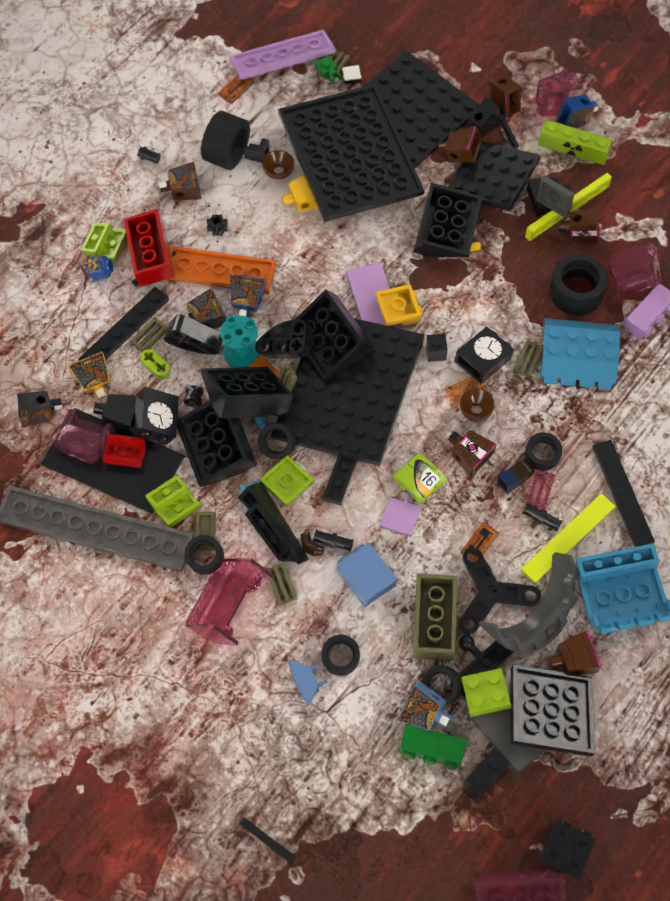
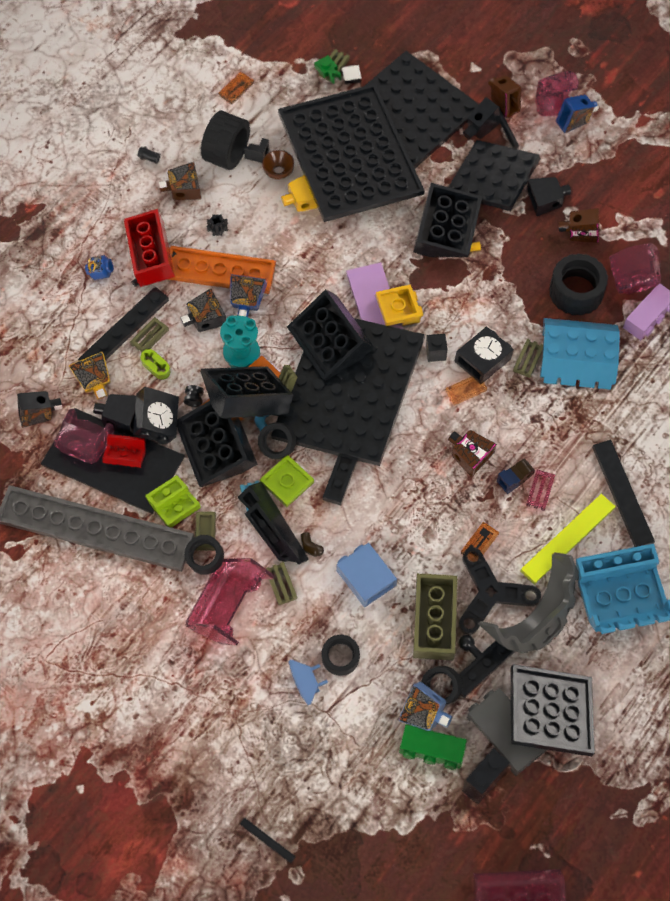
lime slope [80,222,127,263] -> none
black beam [164,314,223,355] -> none
lavender tile [230,30,336,80] -> none
black beam [255,319,313,358] -> none
black pin [313,529,354,552] -> none
lavender piece [380,491,421,536] -> none
lime slope [392,453,448,504] -> none
reddish brown torso [439,126,482,163] -> none
reddish brown piece [460,388,495,422] -> none
lime plate [461,668,511,717] -> none
black pin [522,503,562,532] -> none
black tyre [524,432,563,471] -> none
neon yellow tile [525,173,612,241] -> none
dark grey tile [537,175,575,218] -> none
lime brick [538,119,613,165] -> none
black bracket [540,819,596,879] -> none
reddish brown torso [549,630,601,675] -> none

